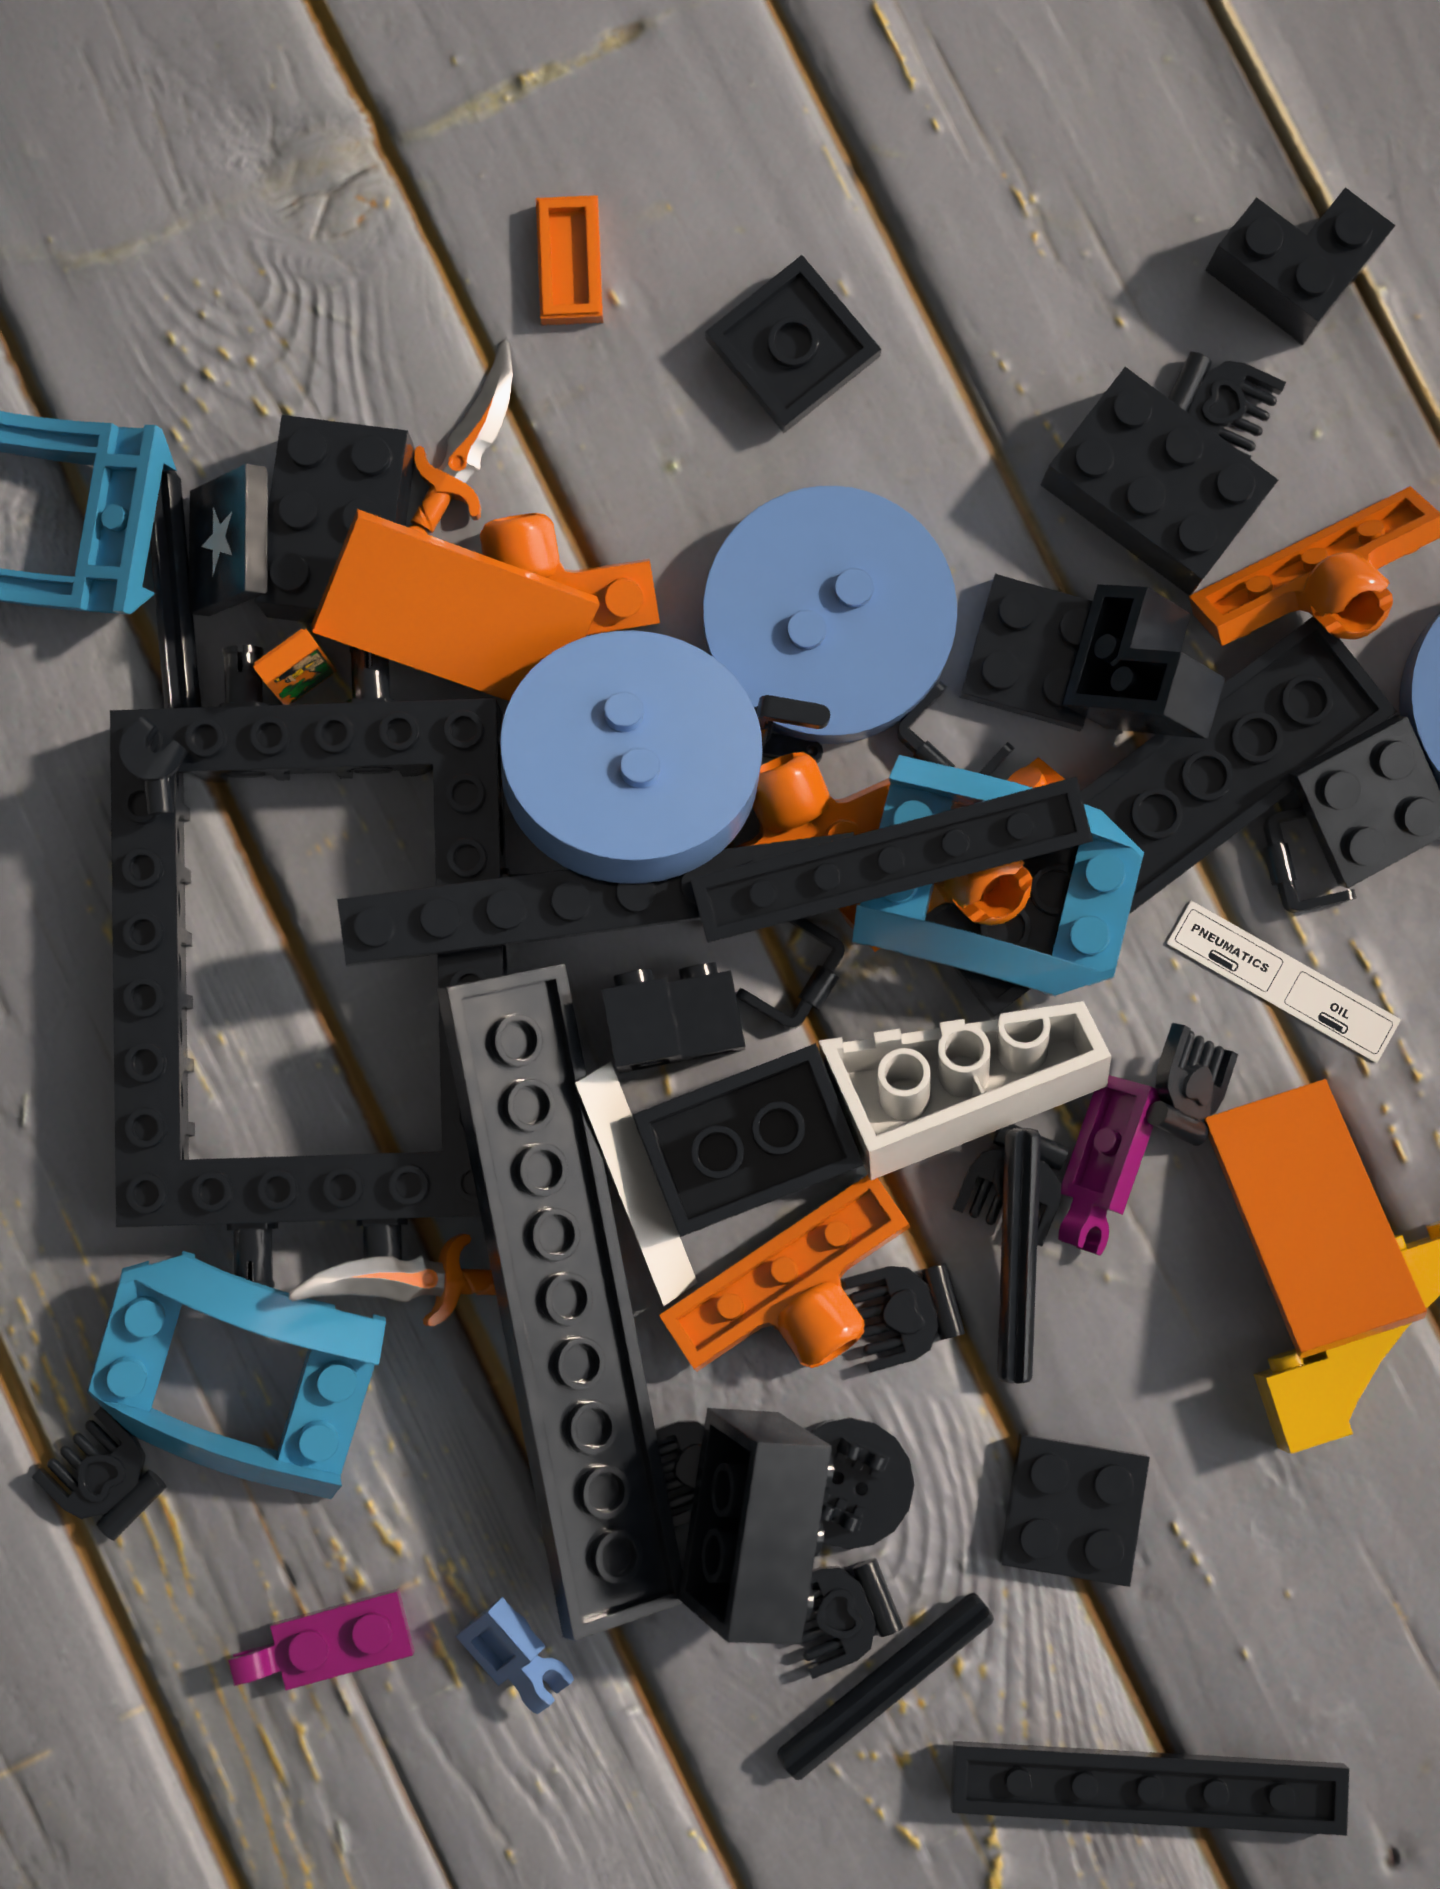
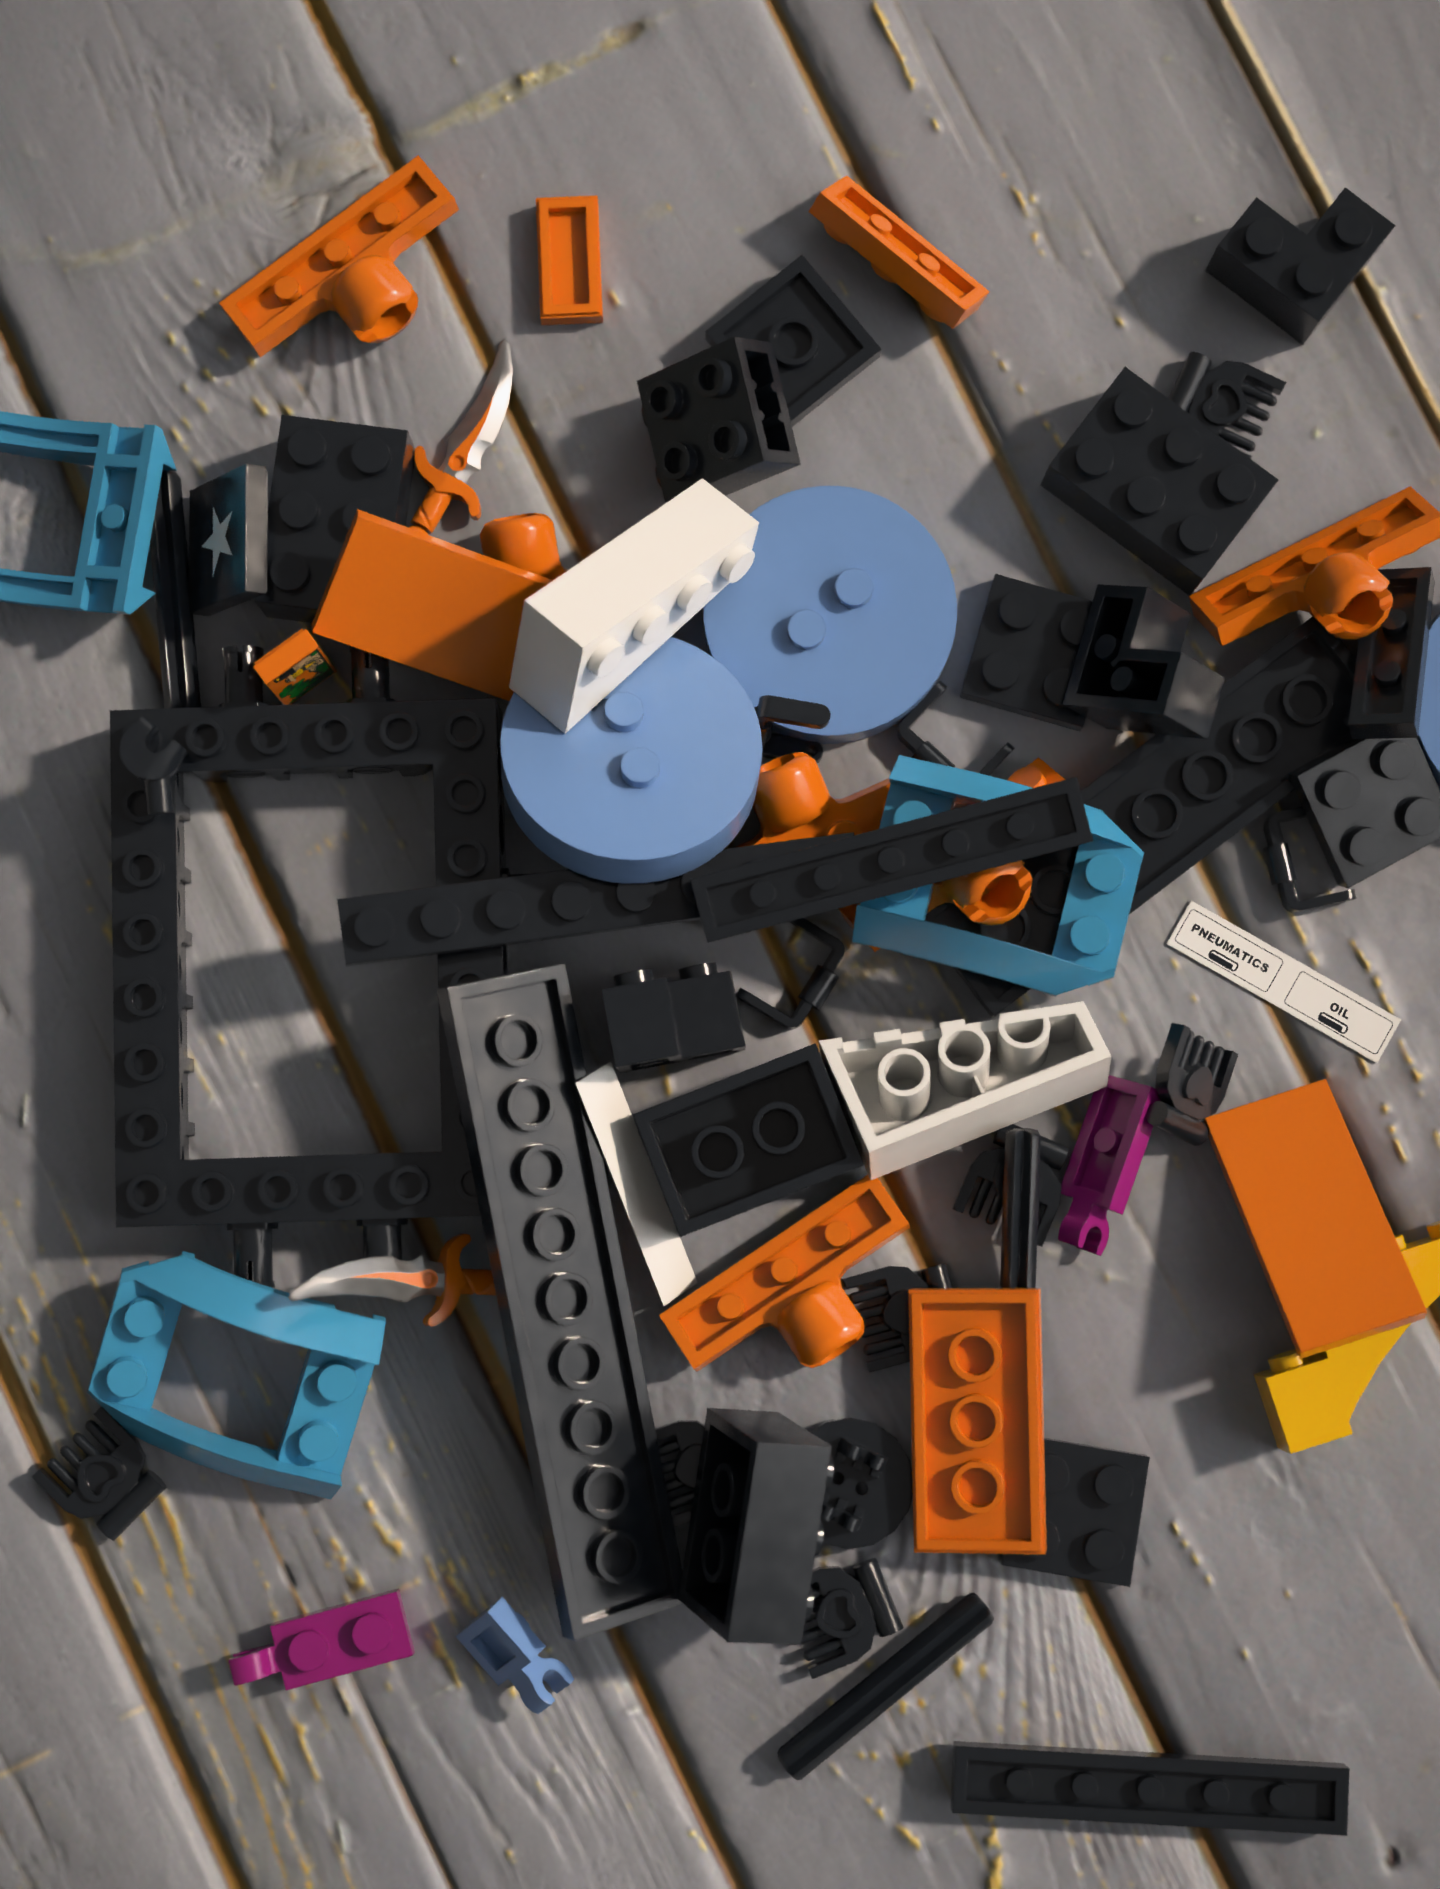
none -> orange plate [219,155,459,358]
none -> white wedge [509,478,759,734]
none -> black brick [637,337,801,502]
none -> orange plate [808,175,990,329]
none -> orange tile [908,1288,1047,1555]
none -> black plate [1348,567,1435,739]

